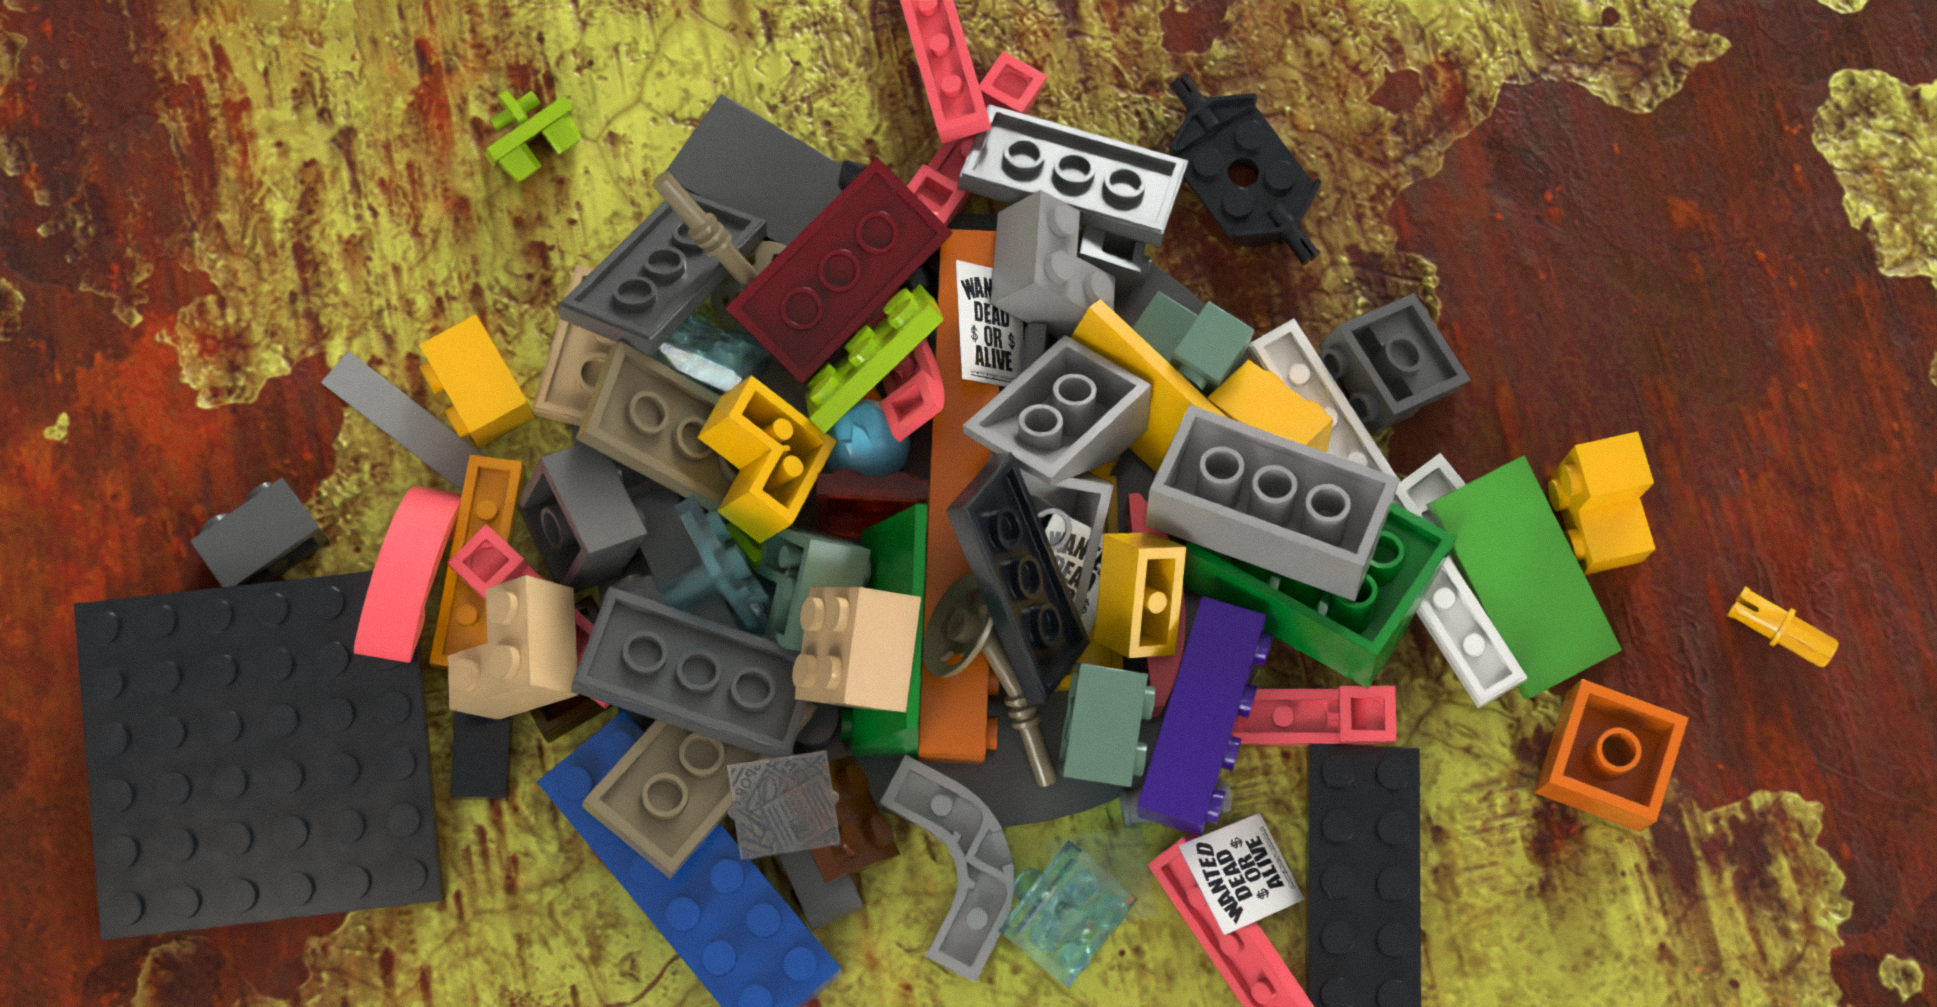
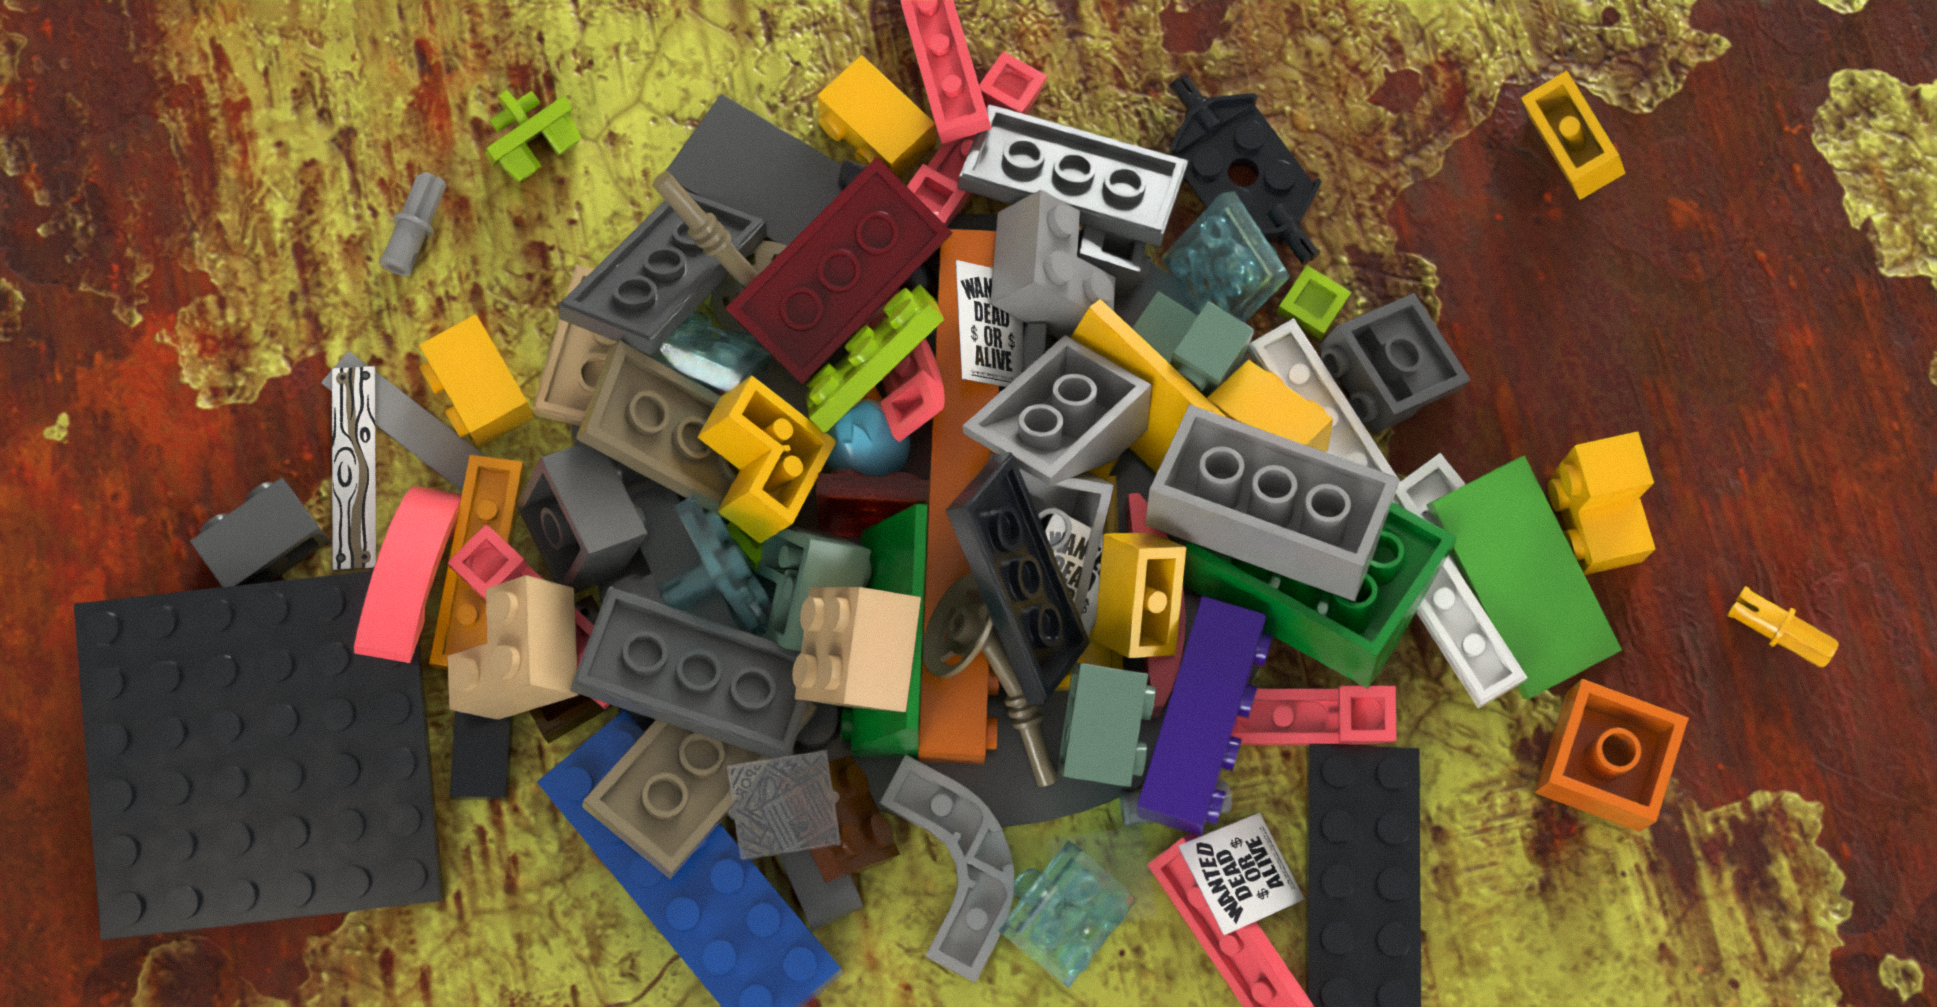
none -> sticker [332,366,376,570]
none -> light grey axle [378,172,446,277]
none -> yellow brick [817,55,935,178]
none -> clear light blue plate [1161,191,1291,323]
none -> lime plate [1277,265,1352,340]
none -> yellow brick [1521,70,1626,200]

